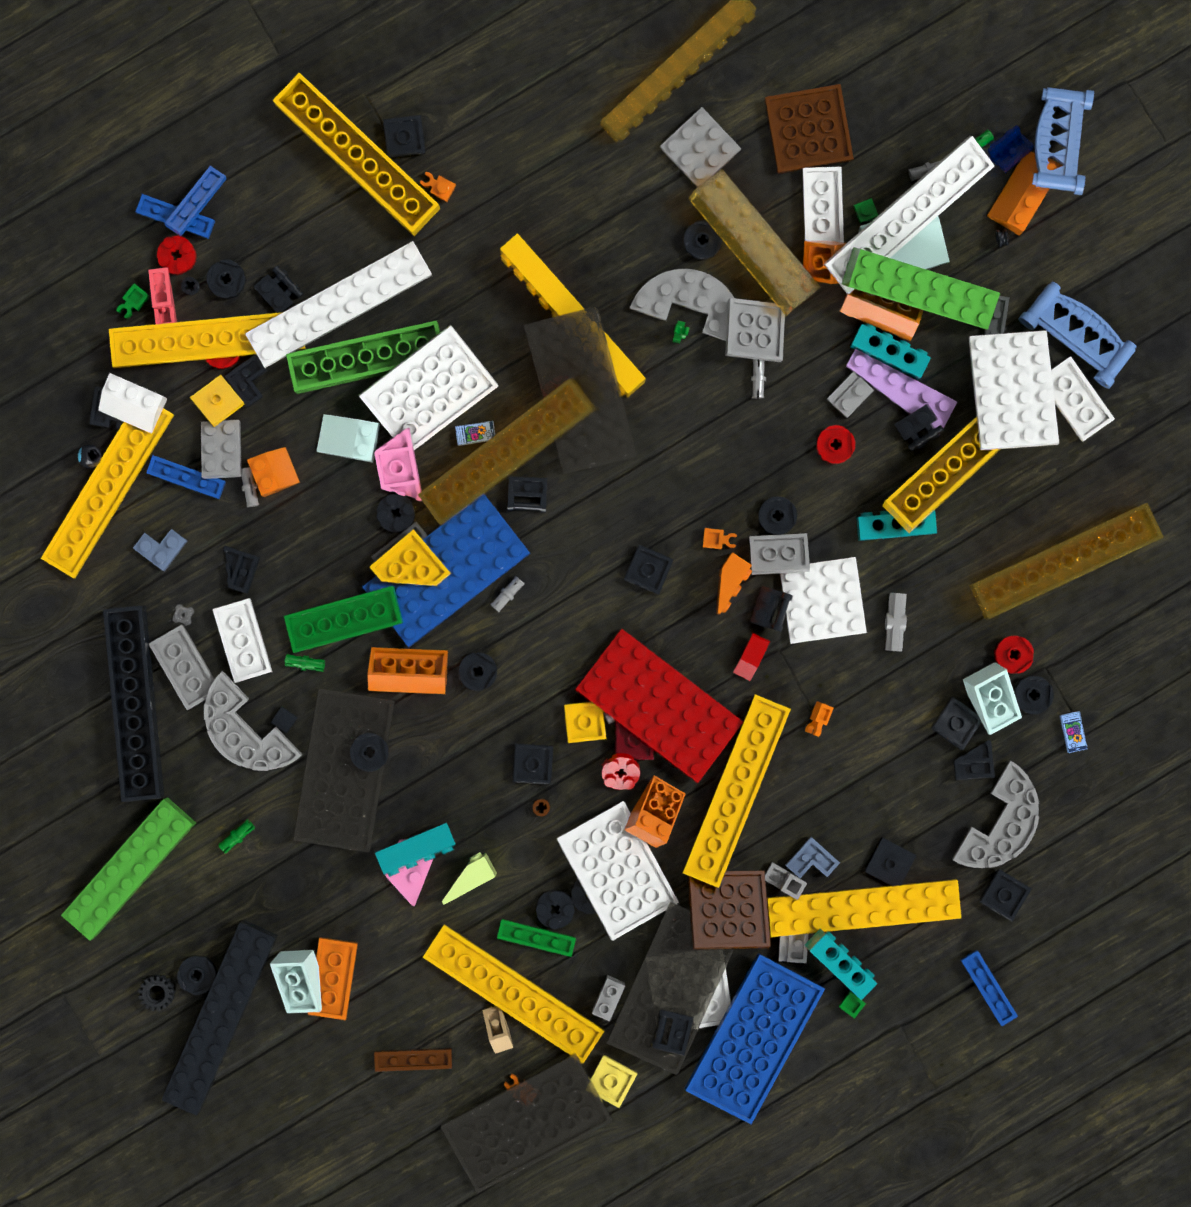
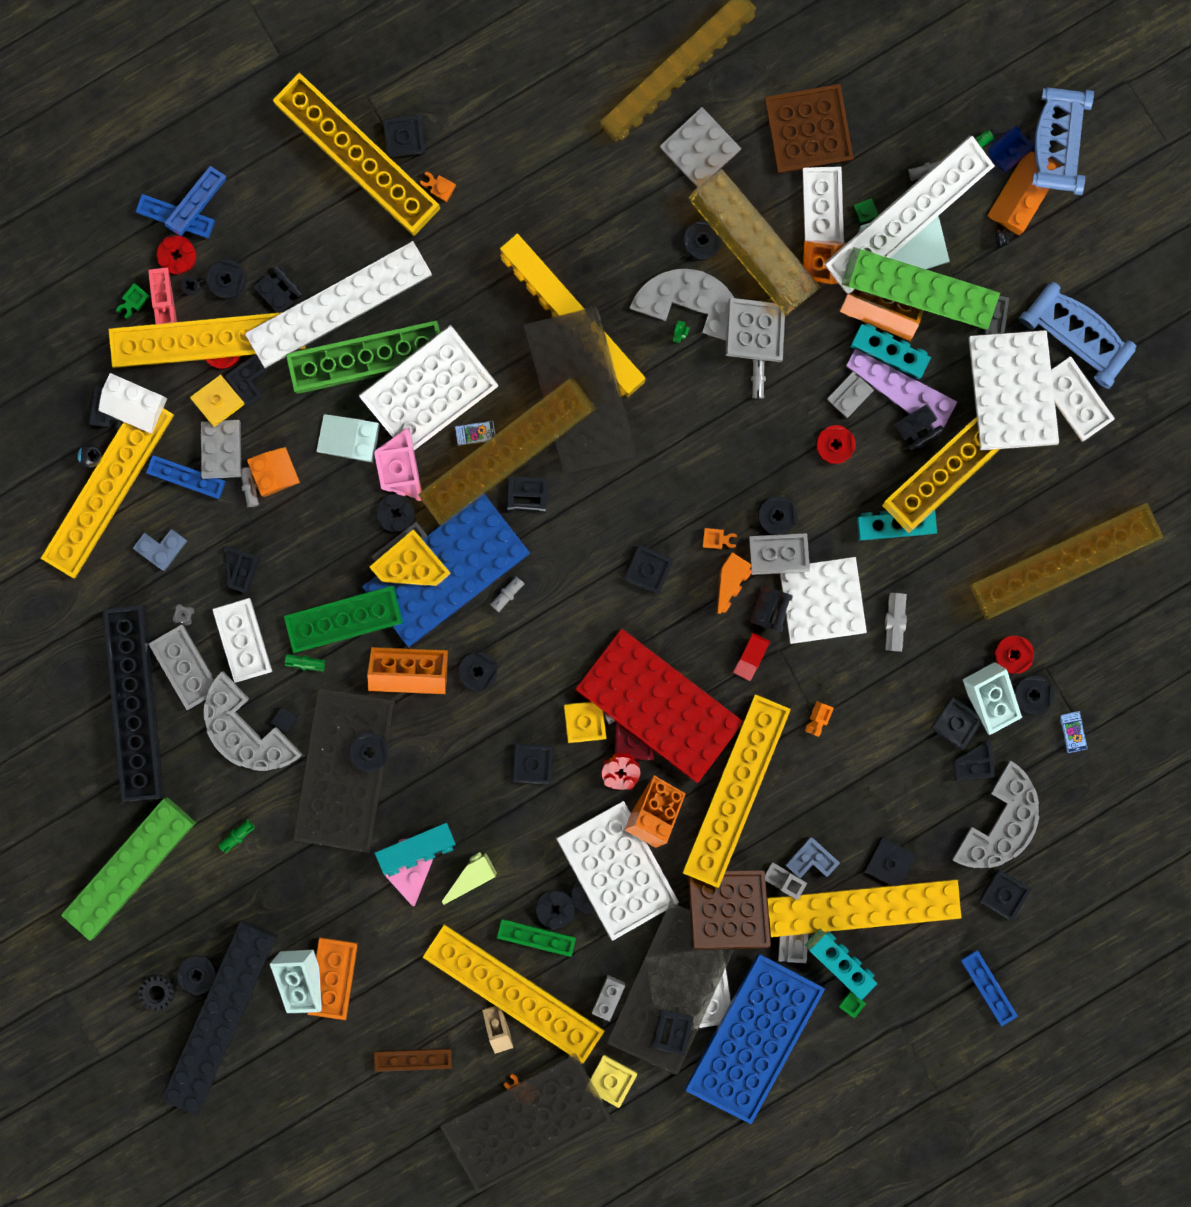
reddish brown bush [533,799,550,816] -> none

